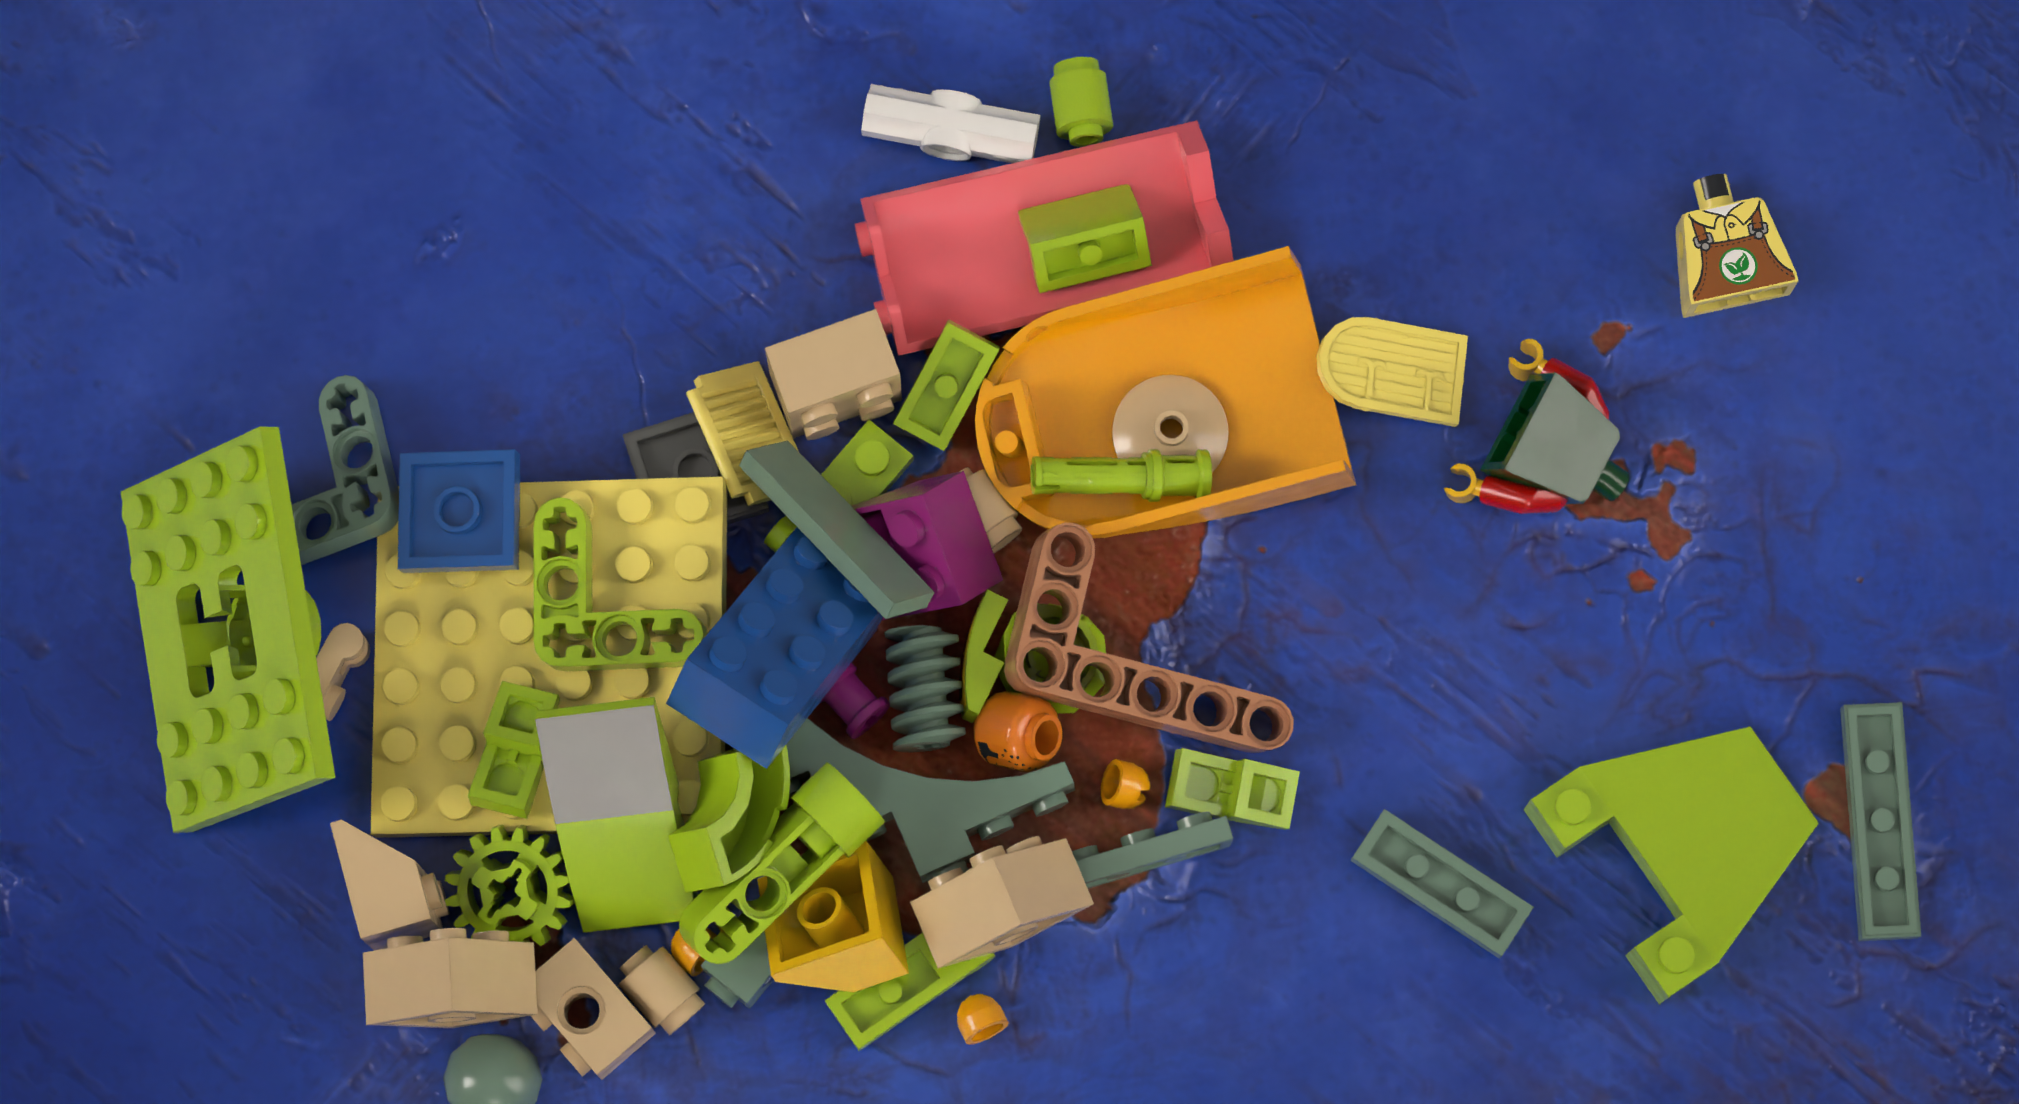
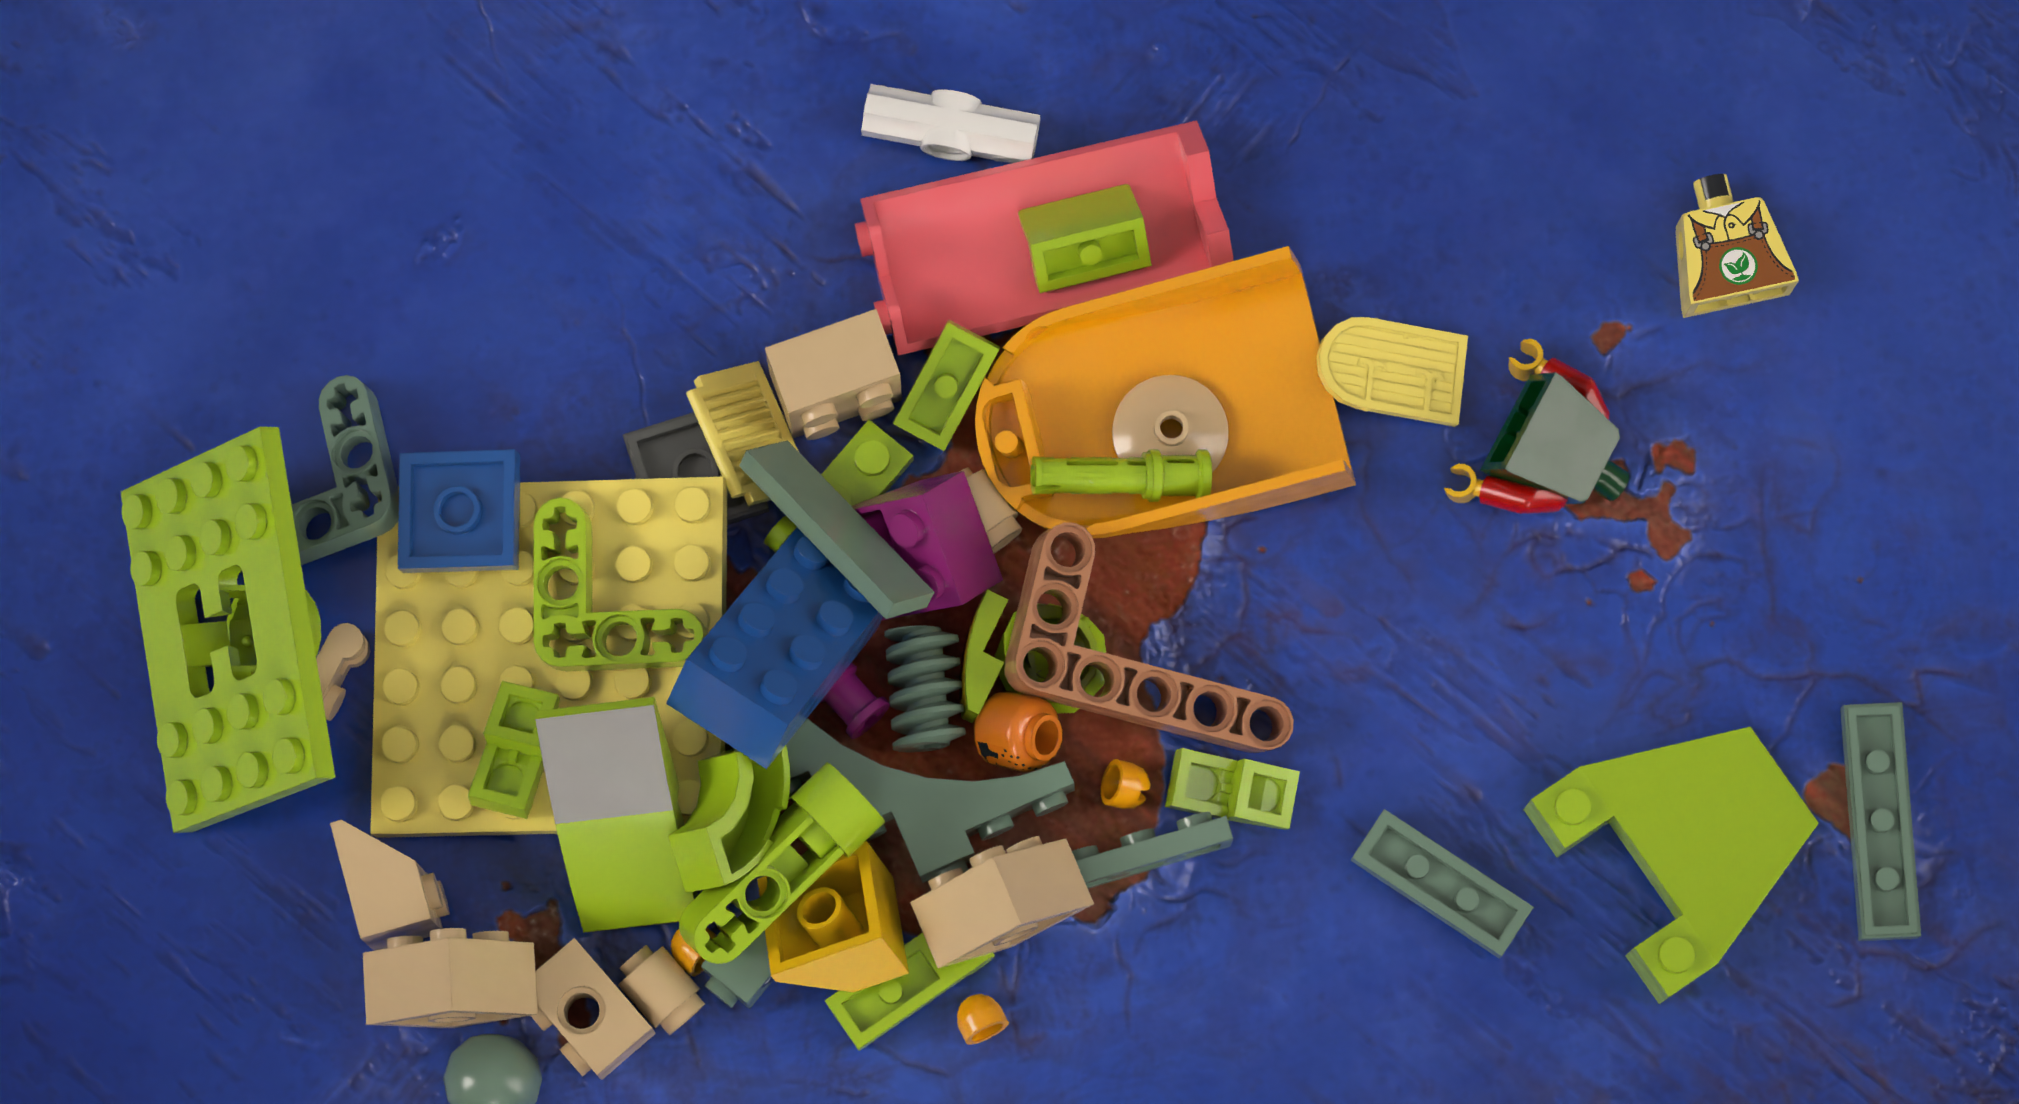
lime gear [444,824,575,946] -> none
lime brick [1049,57,1114,147] -> none

